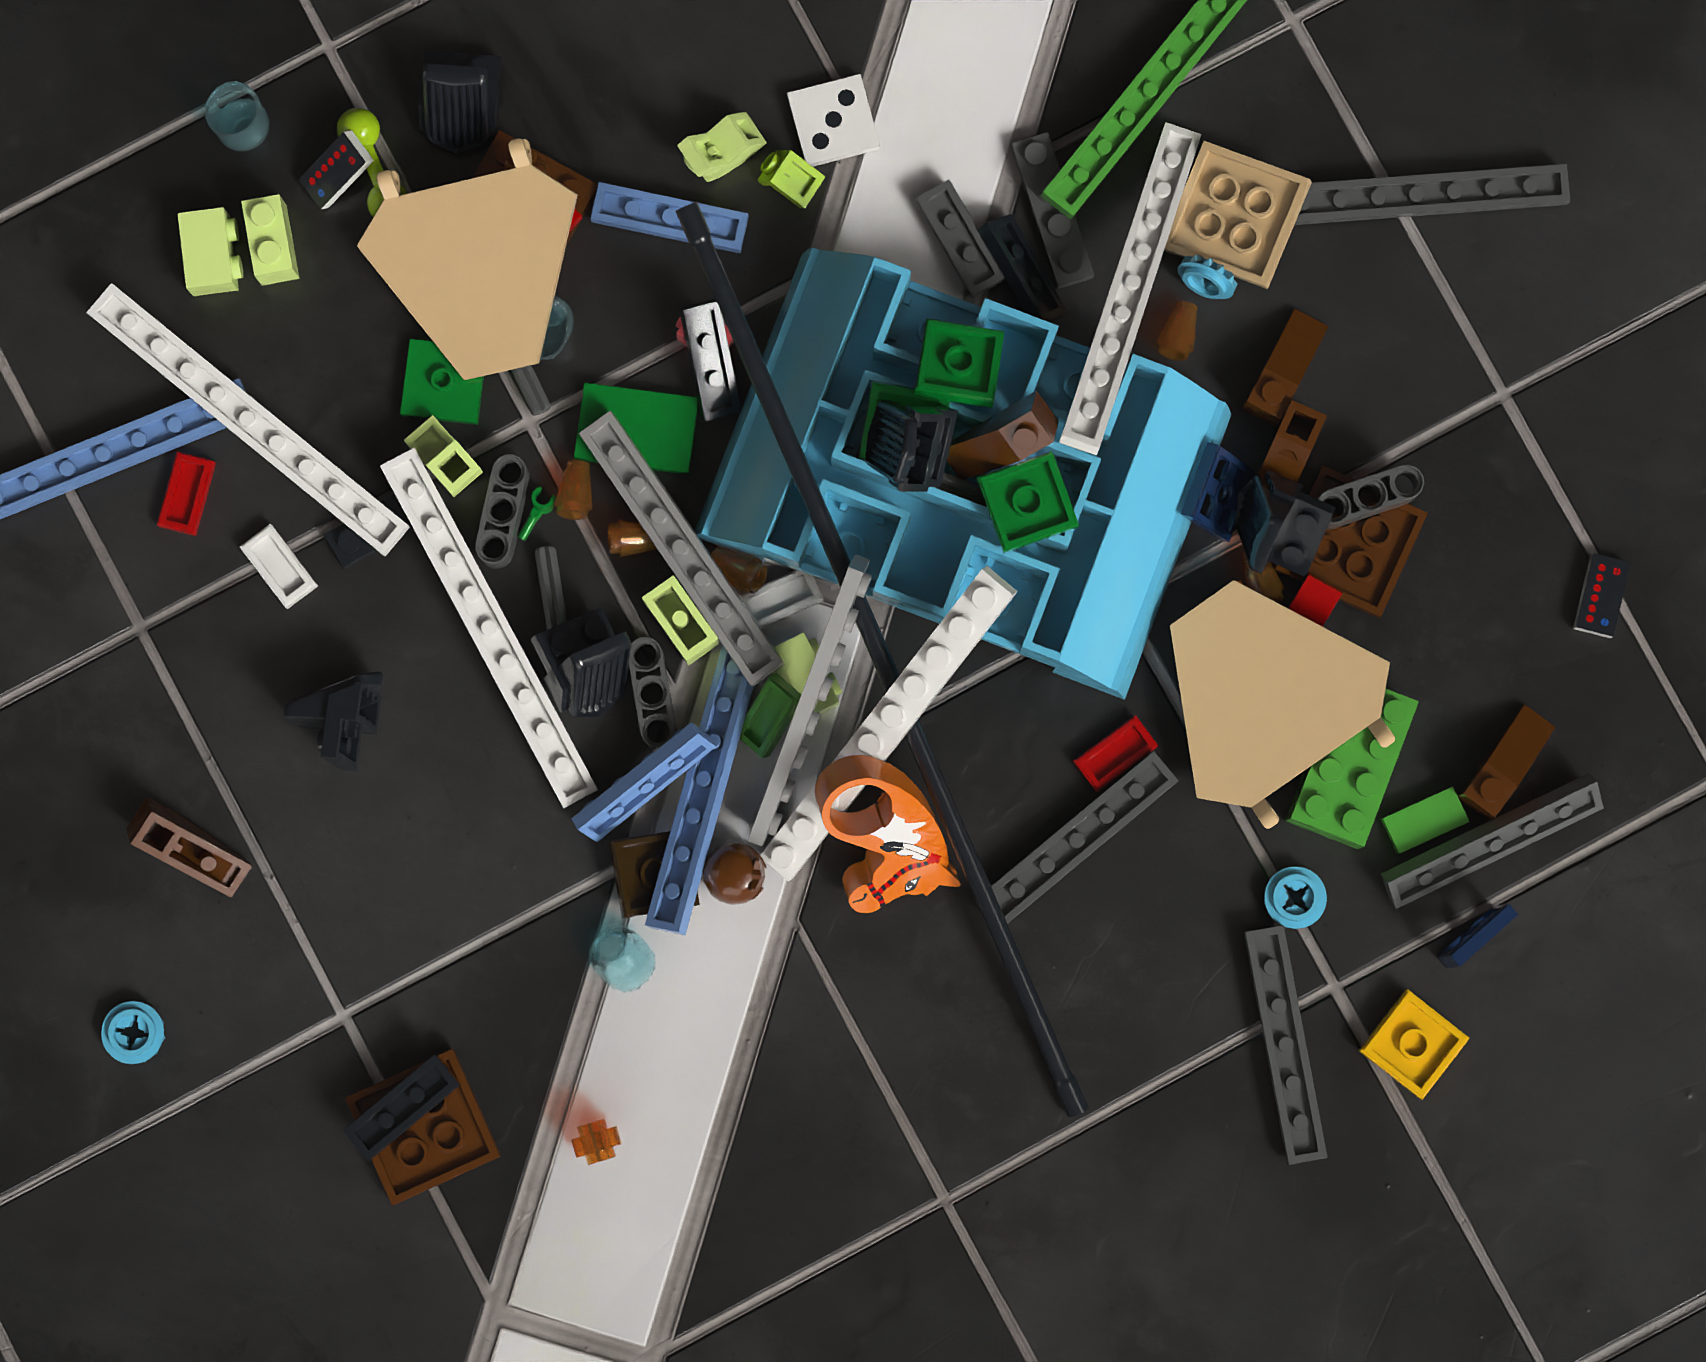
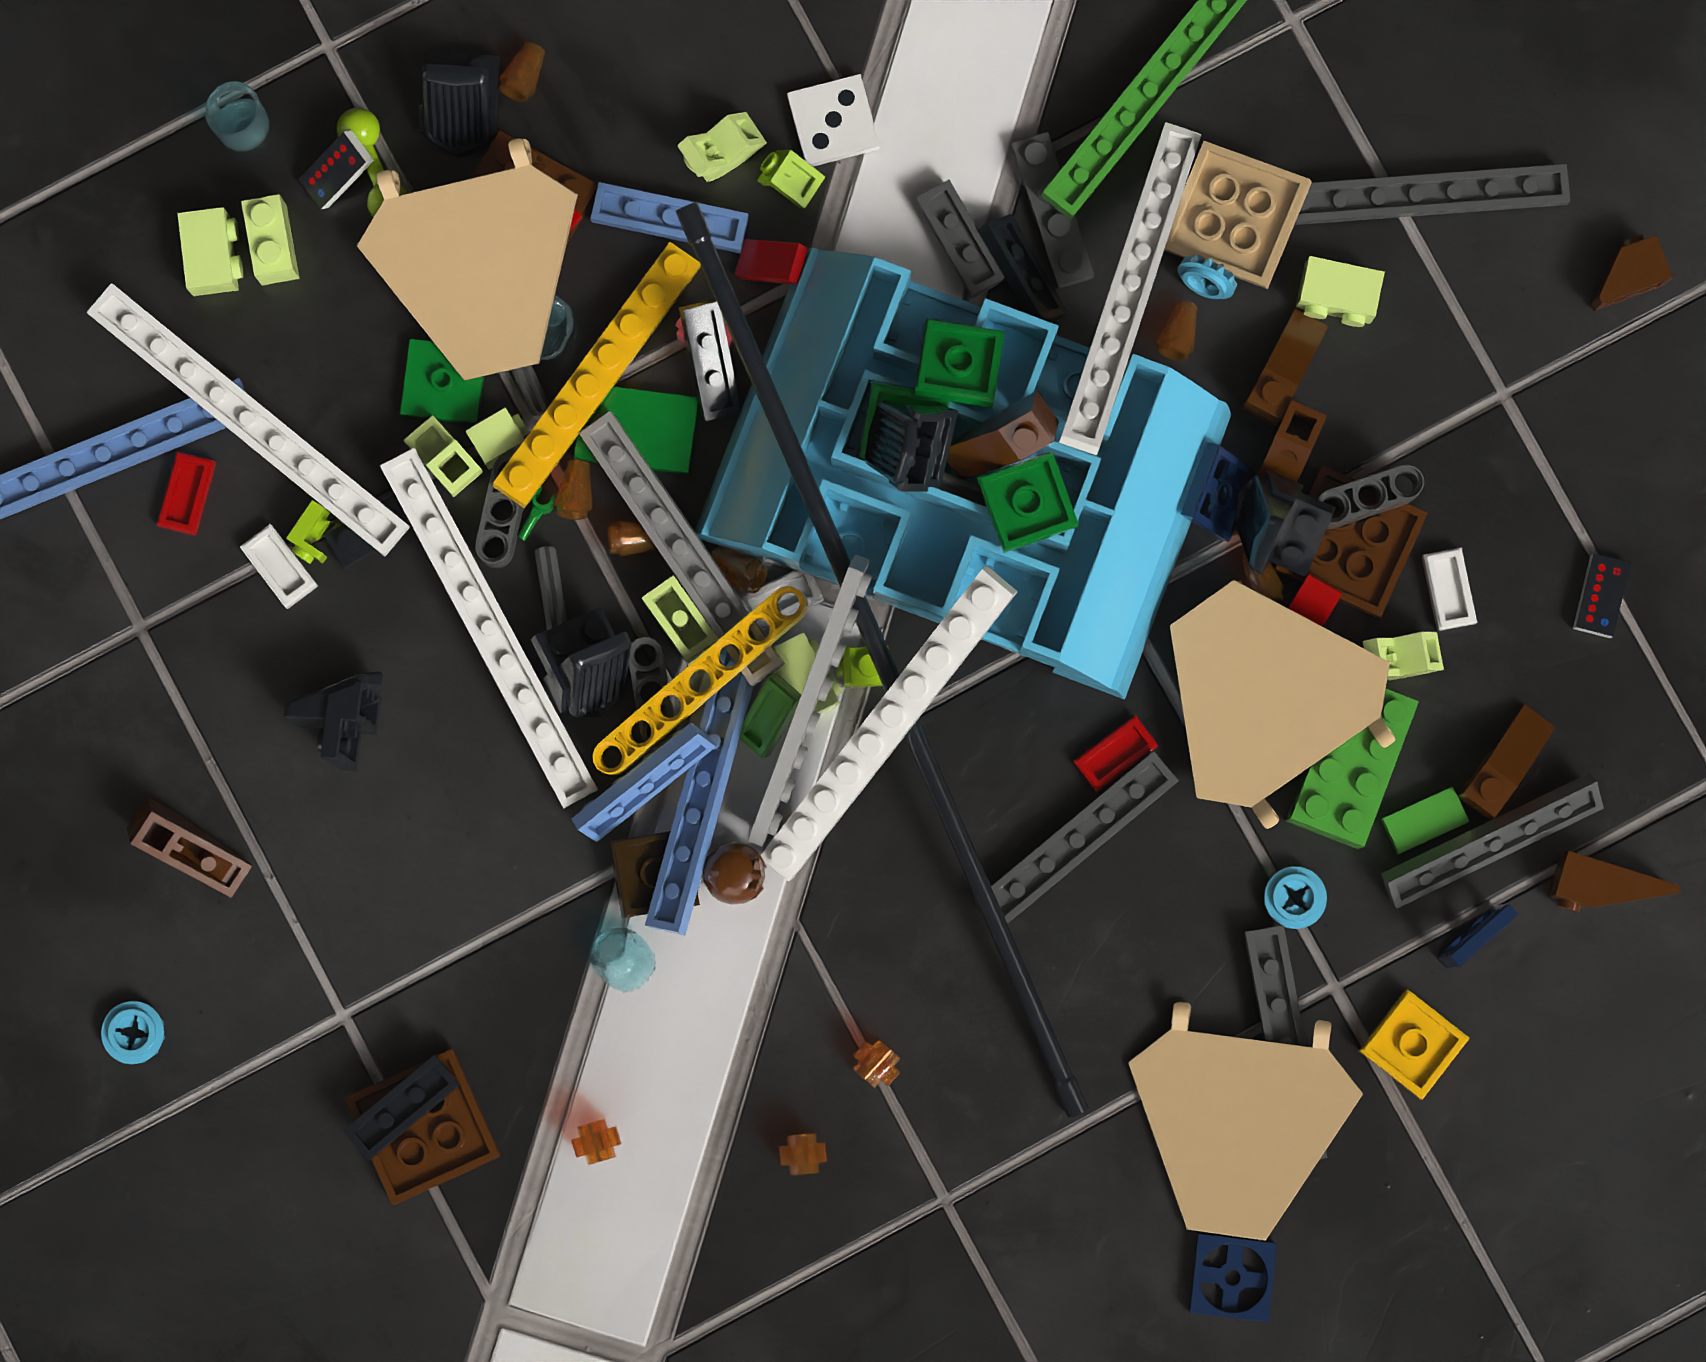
orange animal [814,755,961,913] -> none
none -> lime bracket [286,500,330,564]
none -> yellowish green brick [466,407,529,470]
none -> yellow plate [493,242,701,509]
none -> clear orange cone [499,42,545,102]
none -> yellow beam [593,586,808,775]
none -> red tile [734,239,808,284]
none -> clear orange gear [779,1133,827,1175]
none -> lime bracket [835,646,889,688]
none -> clear orange gear [853,1039,900,1088]
none -> tan flag [1128,1002,1363,1241]
none -> dark blue piece [1189,1233,1277,1322]
none -> yellowish green brick [1295,256,1385,327]
none -> yellowish green brick [1363,632,1444,681]
none -> white tile [1421,548,1477,631]
none -> reddish brown slope [1548,851,1681,913]
none -> reddish brown slope [1591,234,1673,311]

